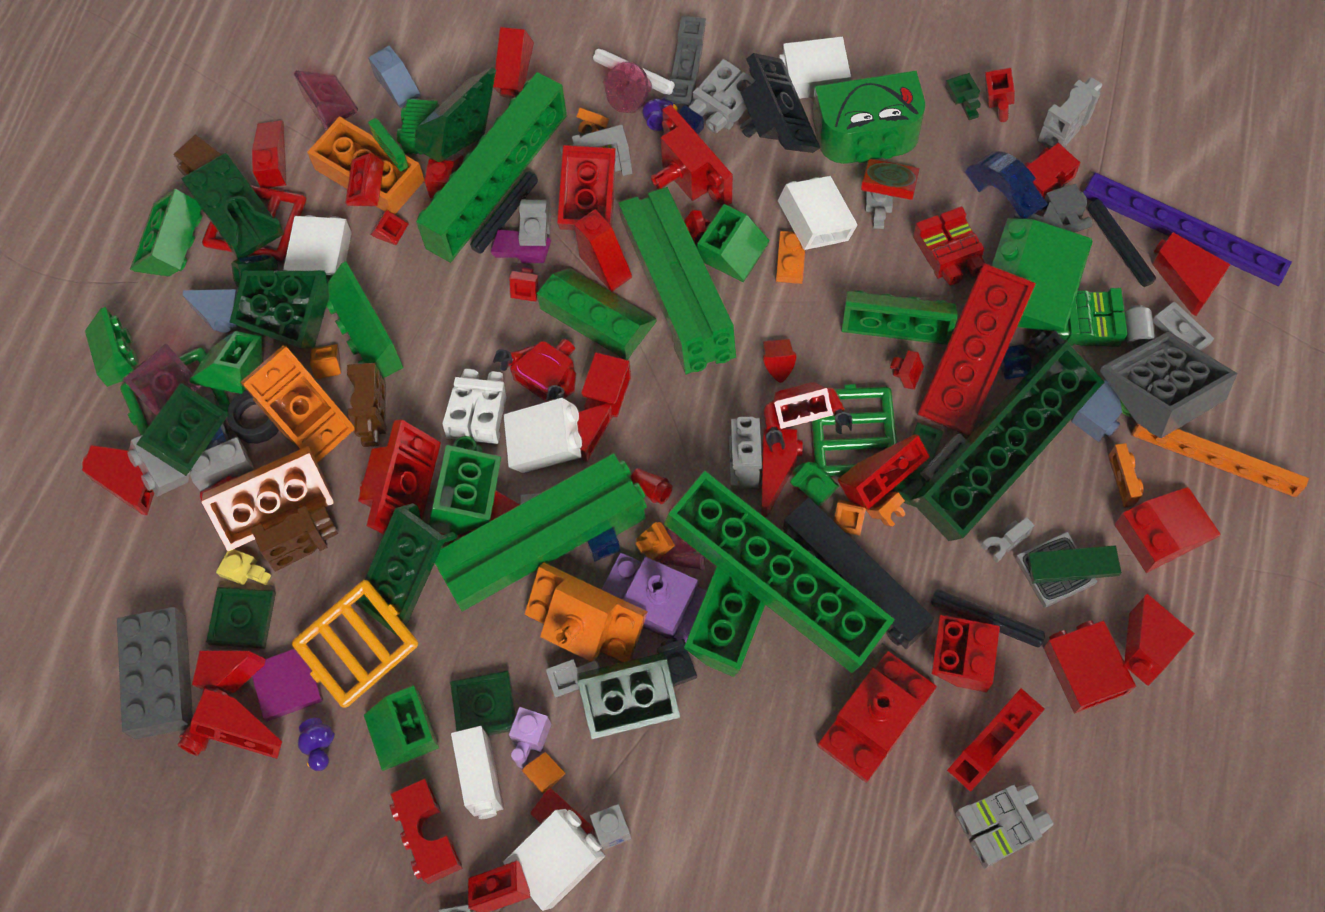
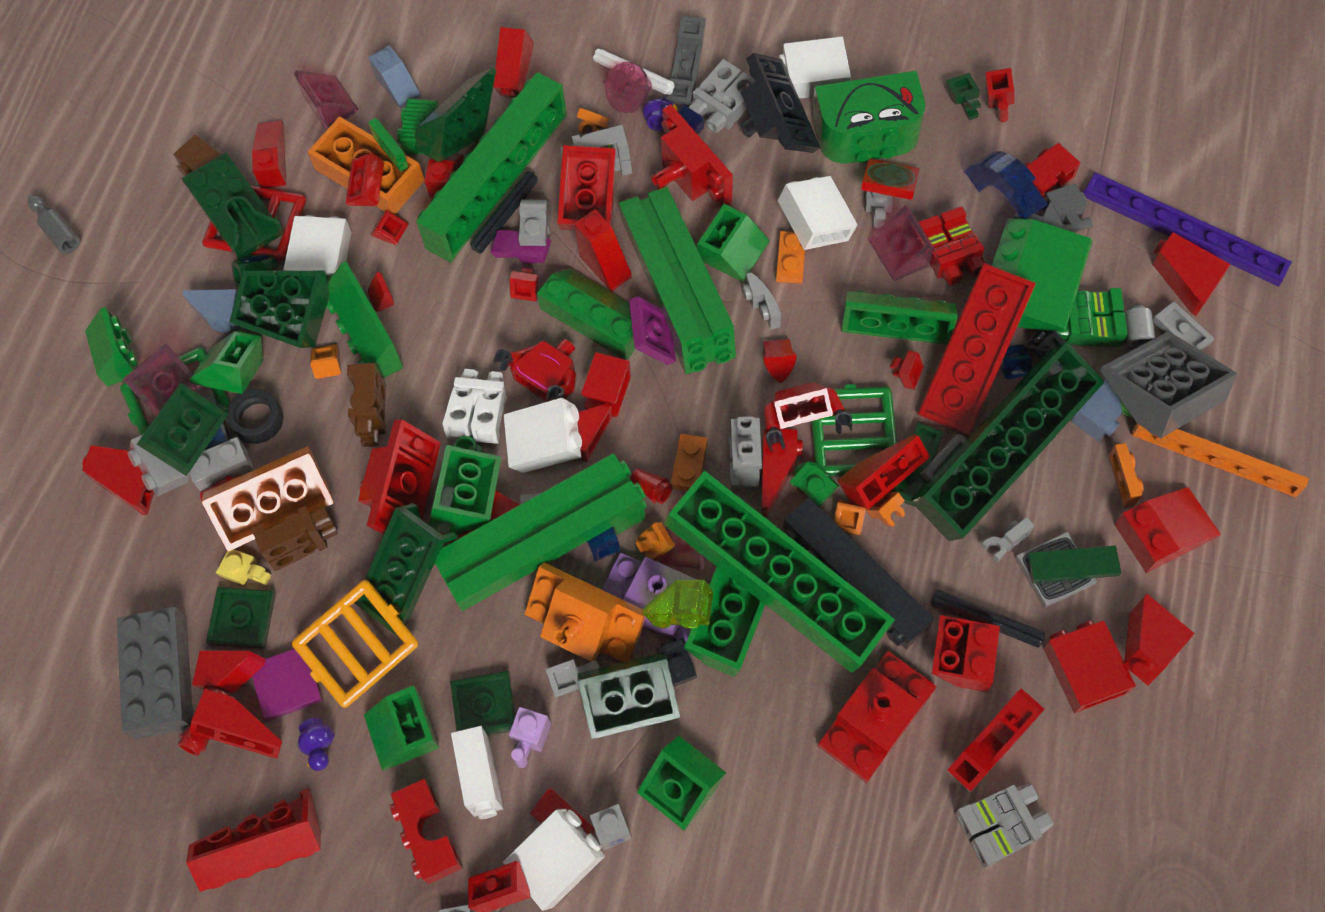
green slope [130,189,203,277] -> none
orange brick [240,345,354,463] -> none
orange slope [521,752,566,795] -> none
red tile [684,210,710,246] -> none
light grey hips [1038,77,1103,148] -> none
black axle [1088,199,1156,287] -> none
none -> dark grey wheel [28,194,80,254]
none -> red wedge [186,787,321,892]
none -> red slope [367,272,394,312]
none -> magenta tile [629,296,676,365]
none -> green slope [637,735,726,831]
none -> clear neon green slope [643,580,713,628]
none -> orange plate [671,434,708,491]
none -> light grey slope [742,273,781,330]
none -> clear pink slope [868,205,934,281]

